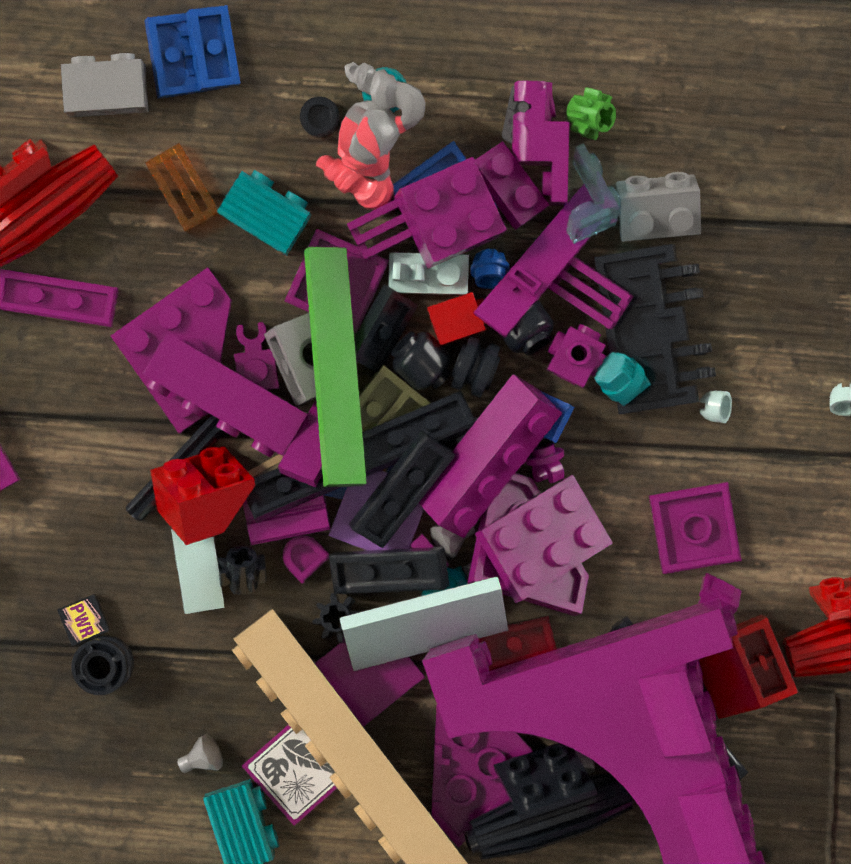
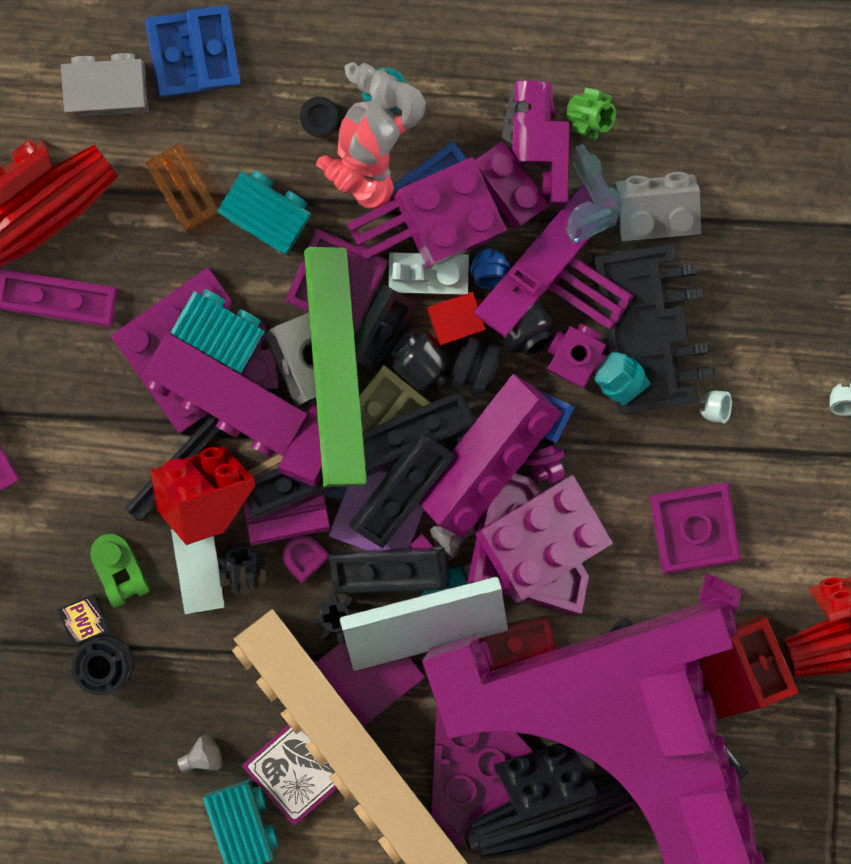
none -> bright green plate [90,533,151,608]
none -> teal brick [170,289,265,374]

